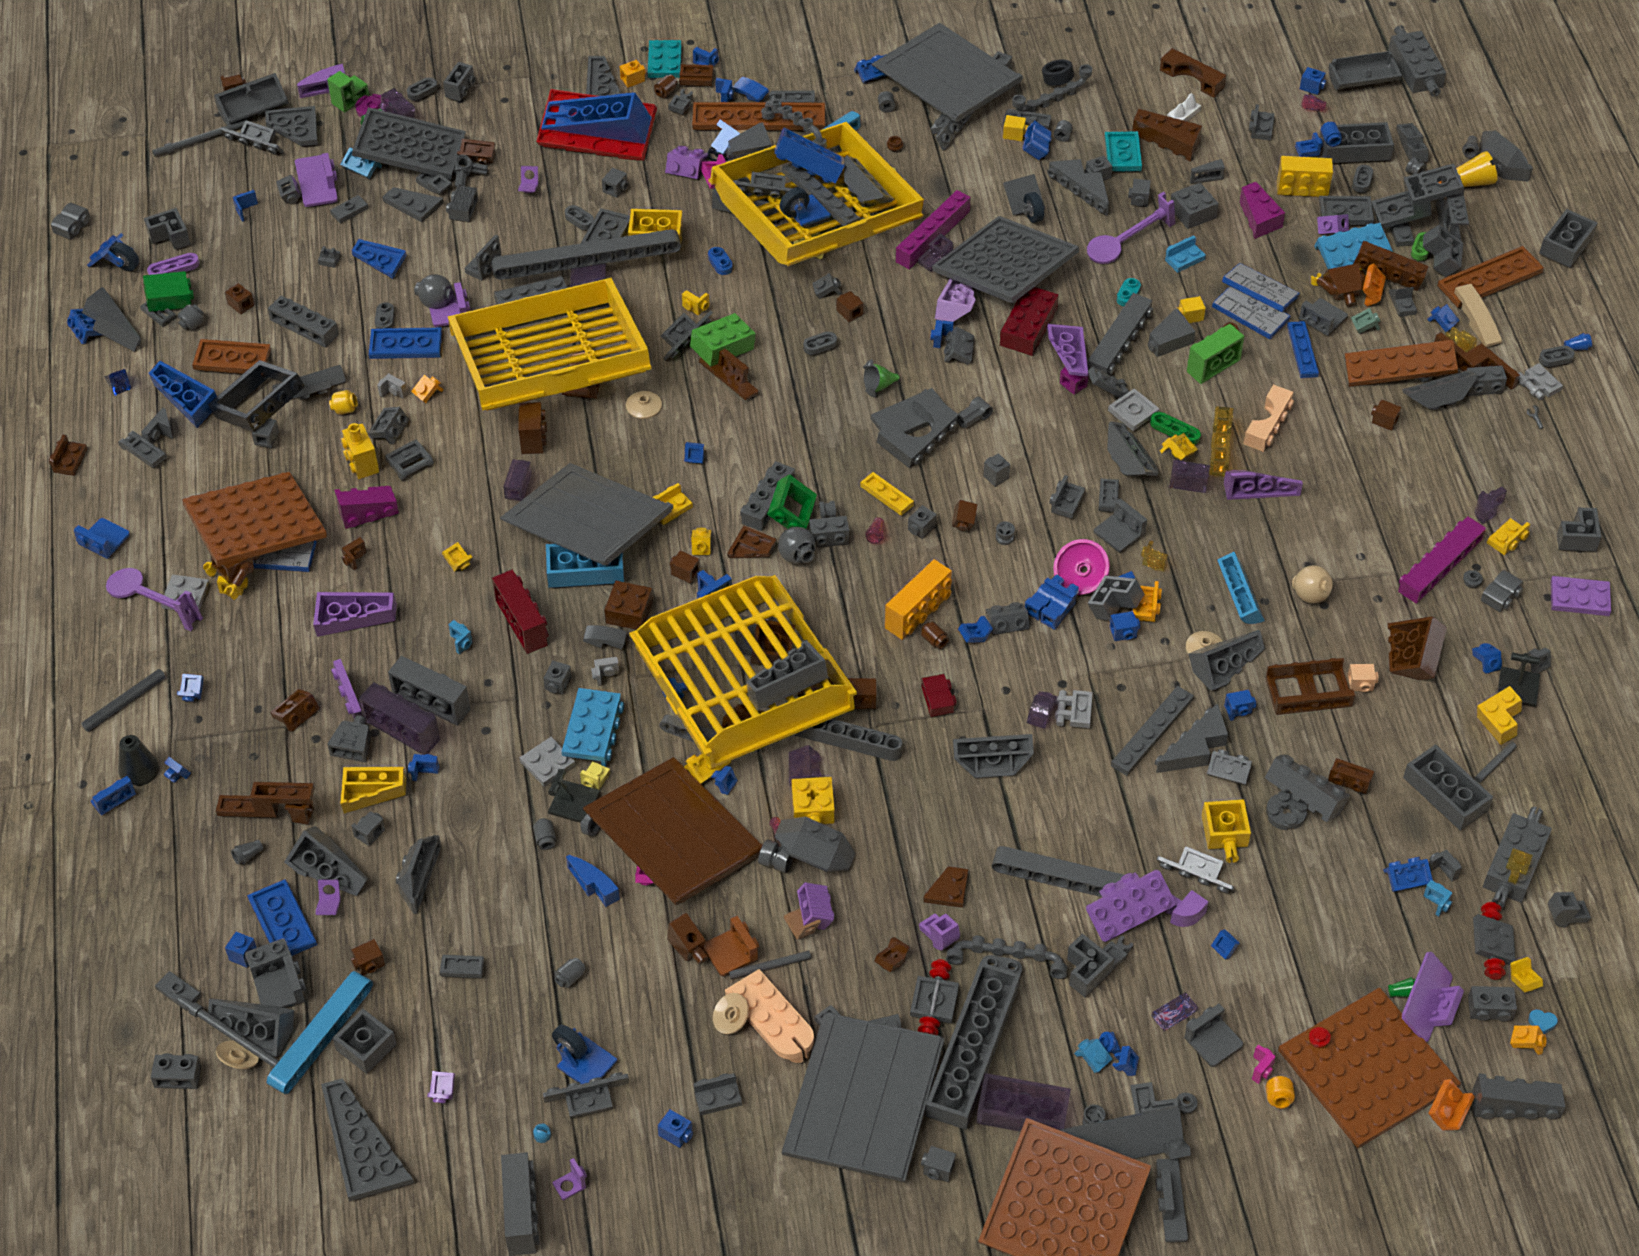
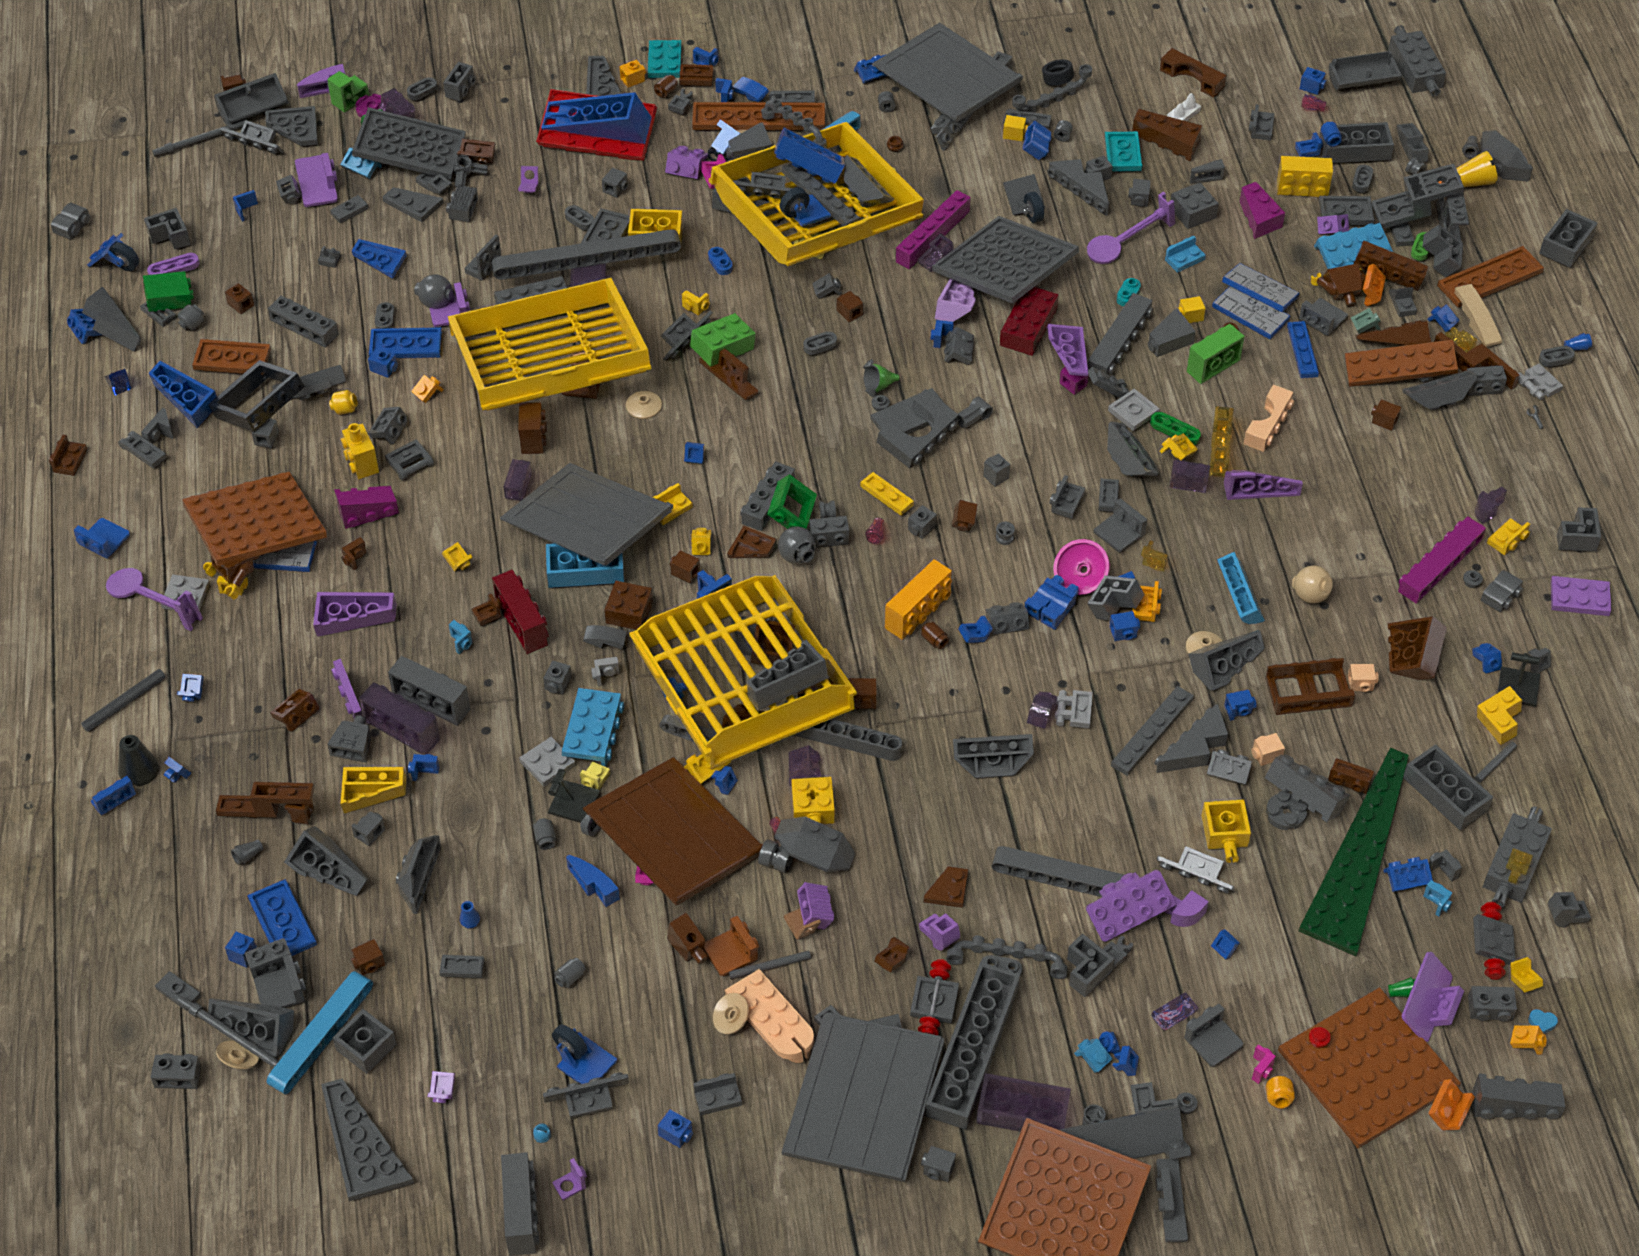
medium lavender bracket [316,880,341,915] -> none
light grey bracket [377,373,408,398] -> none
dark red brick [921,674,957,717] -> none
none -> blue brick [368,347,398,378]
none -> blue cone [459,901,480,929]
none -> reddish brown bracket [471,593,502,626]
none -> dark grey plate [872,395,890,411]
none -> light nougat brick [1252,733,1285,766]
none -> dark green wing [1298,747,1409,957]
none -> reddish brown wedge [1355,319,1431,345]

